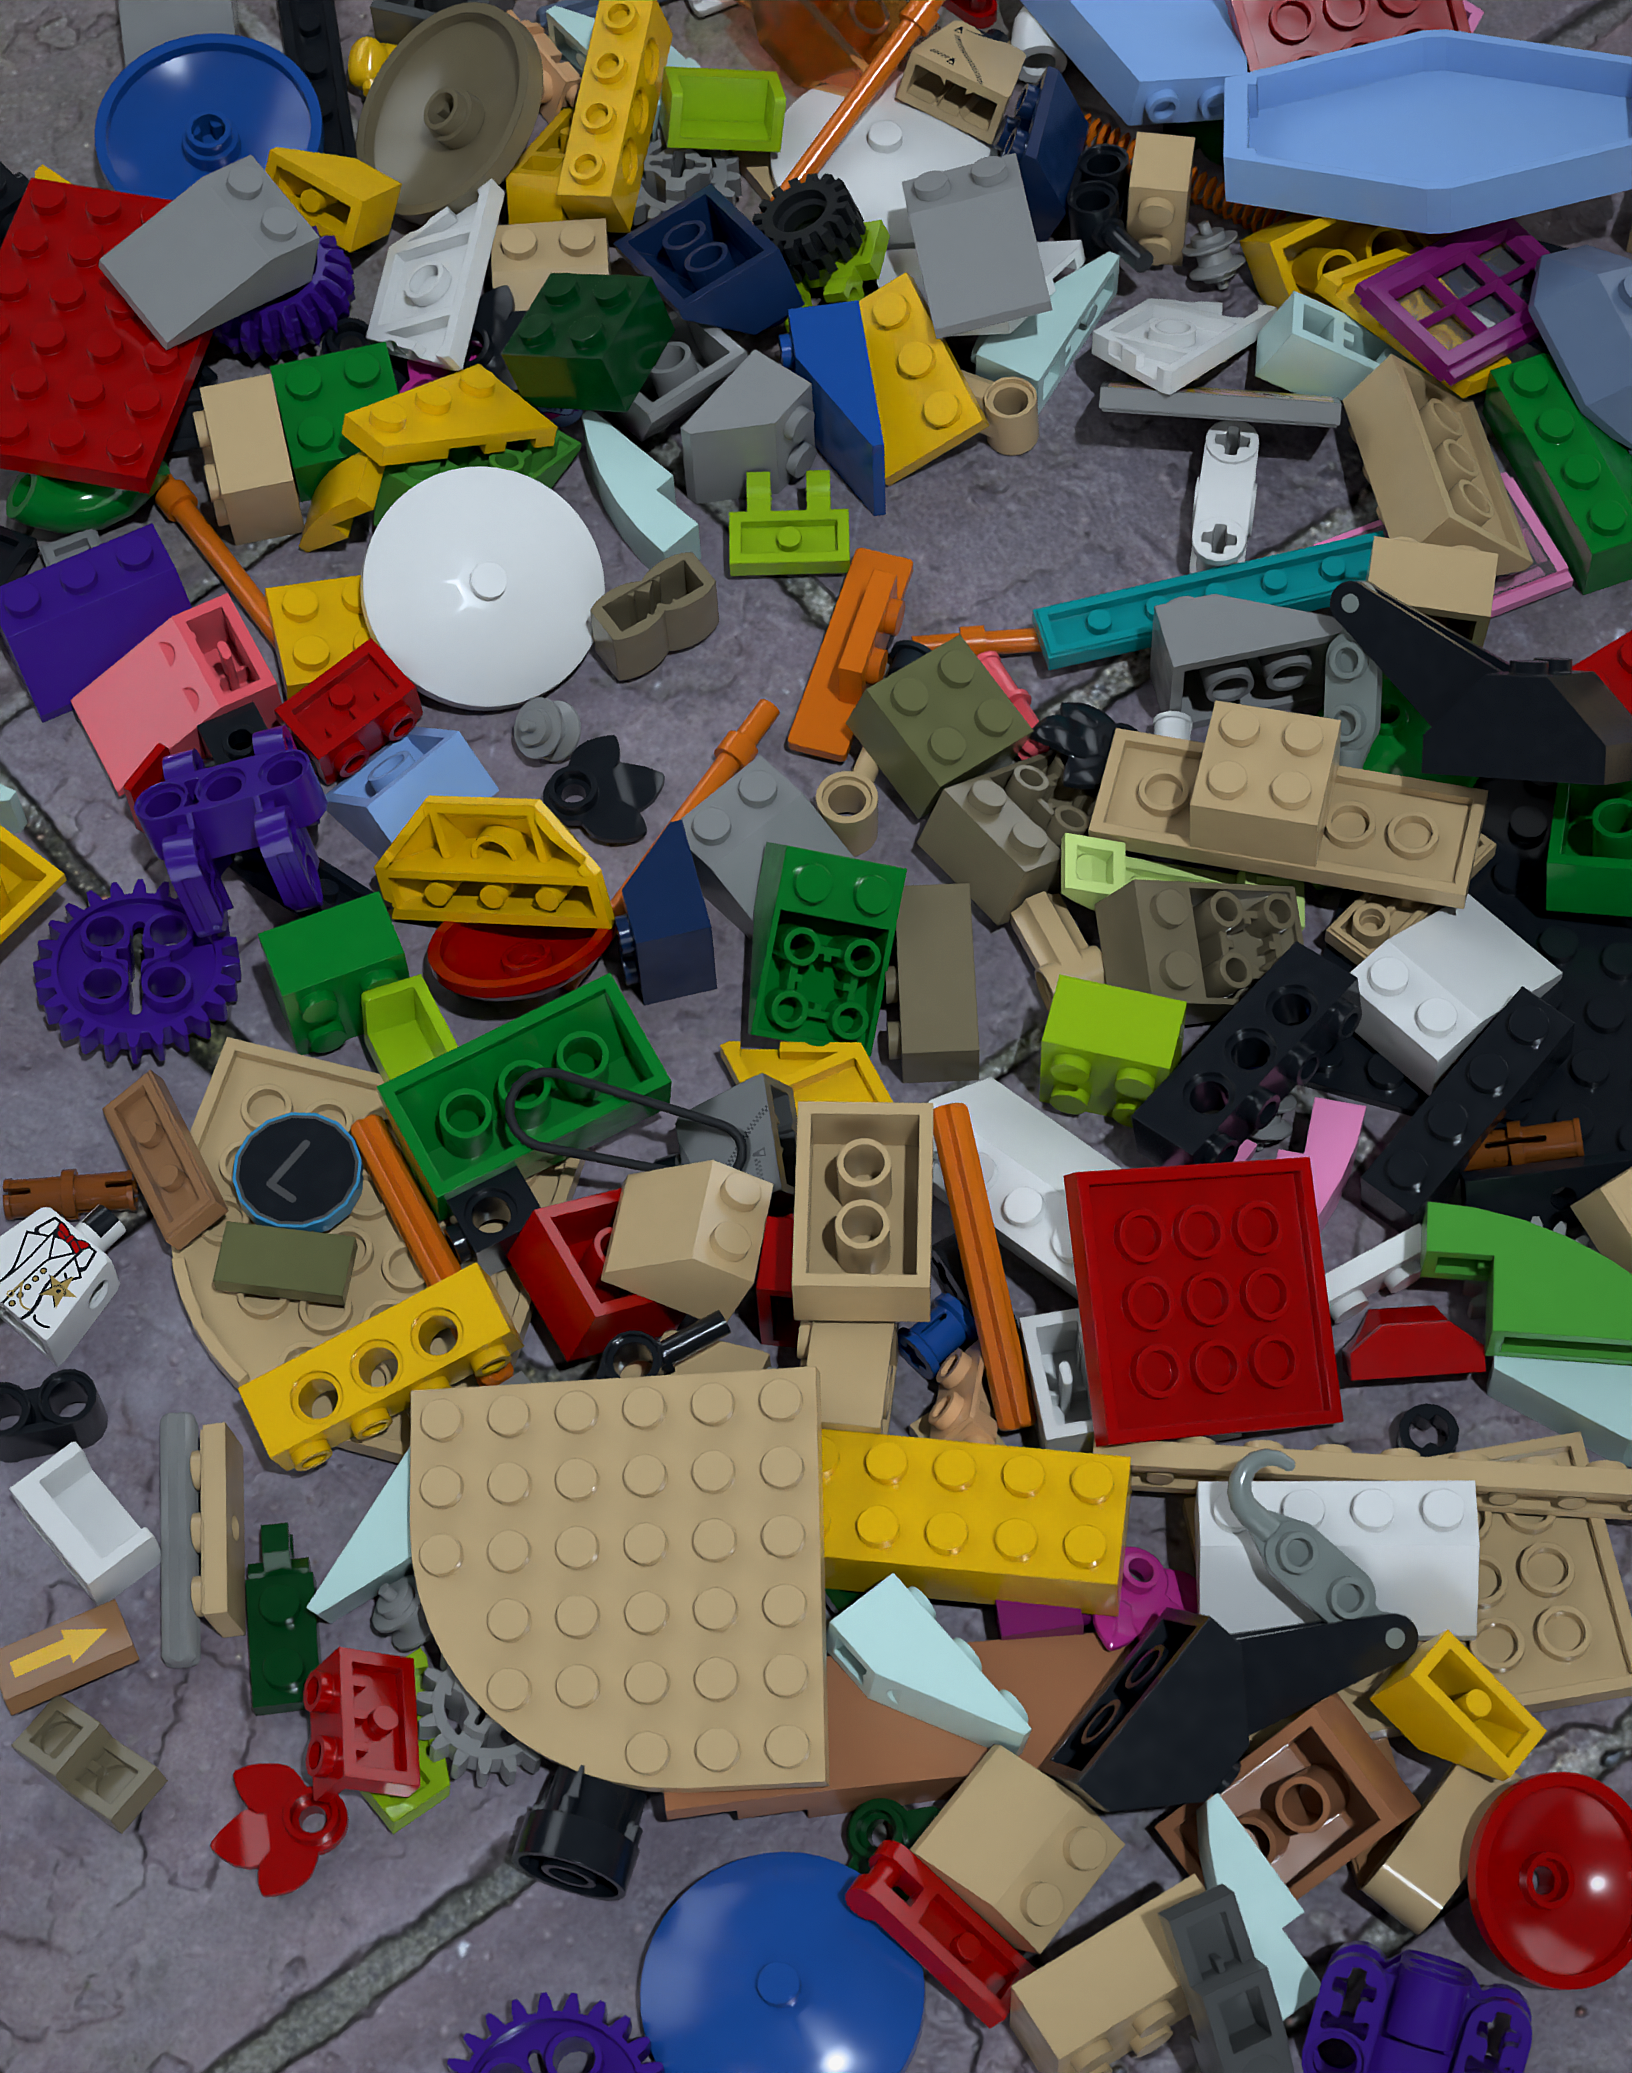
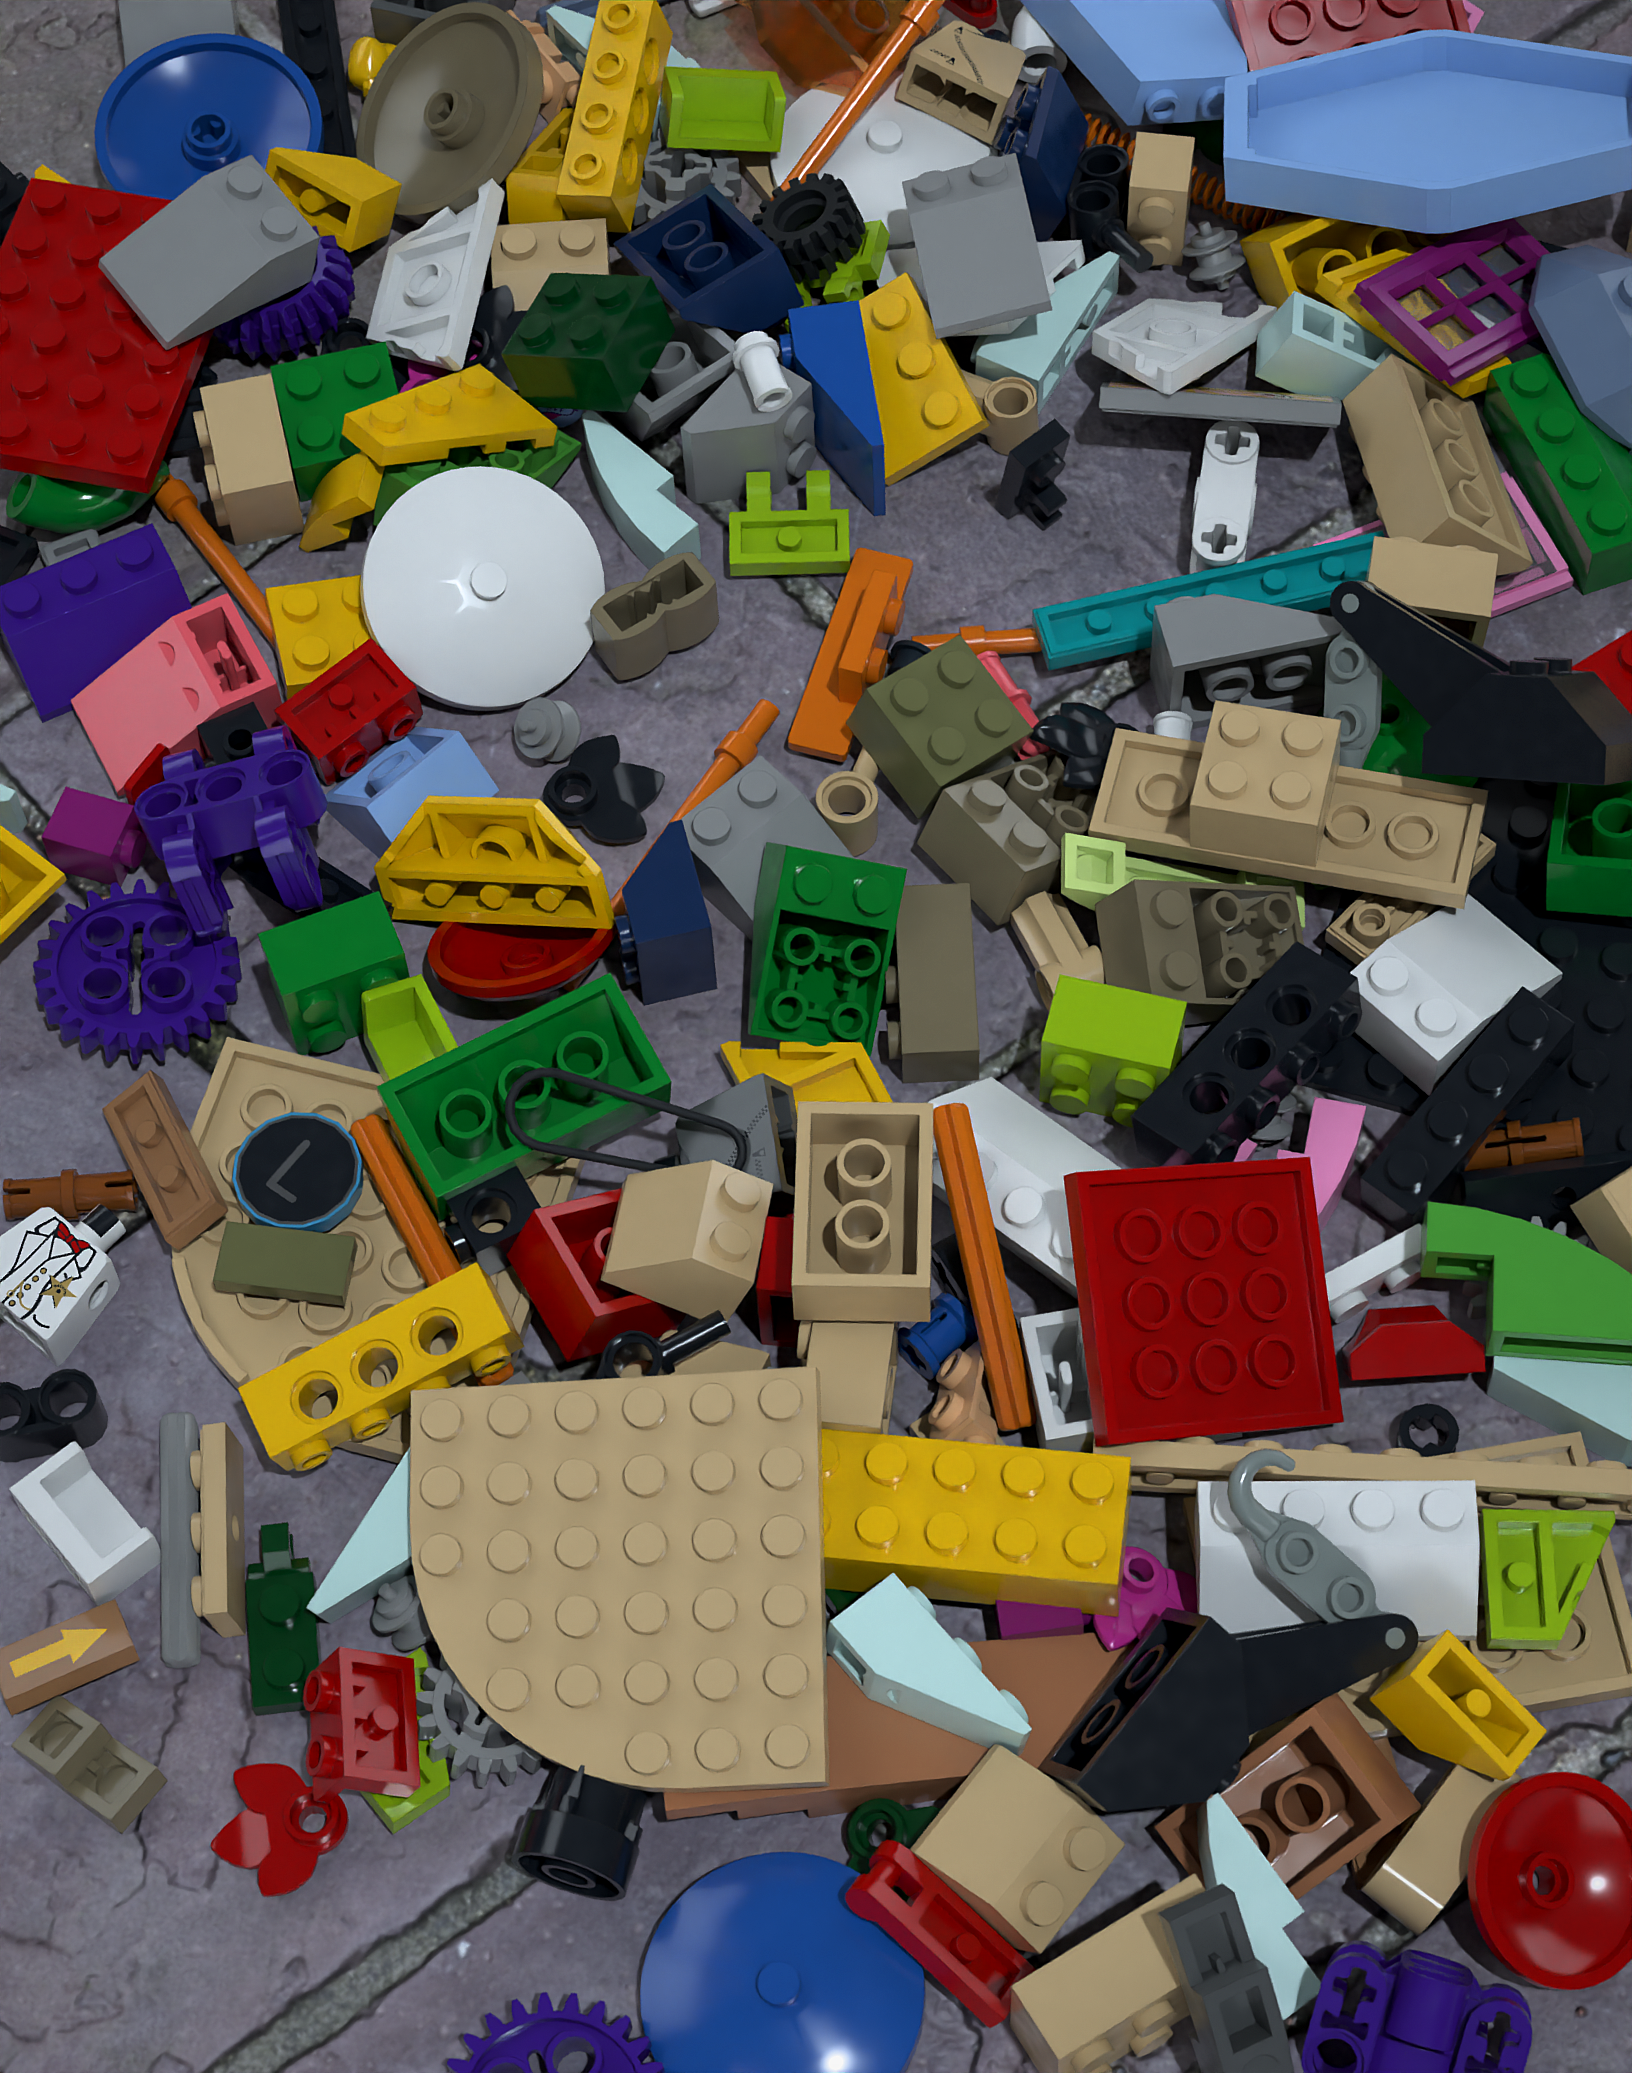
none -> magenta brick [41,787,147,887]
none -> white pin [732,331,793,412]
none -> black plate [994,418,1071,531]
none -> lime wing [1479,1509,1616,1650]

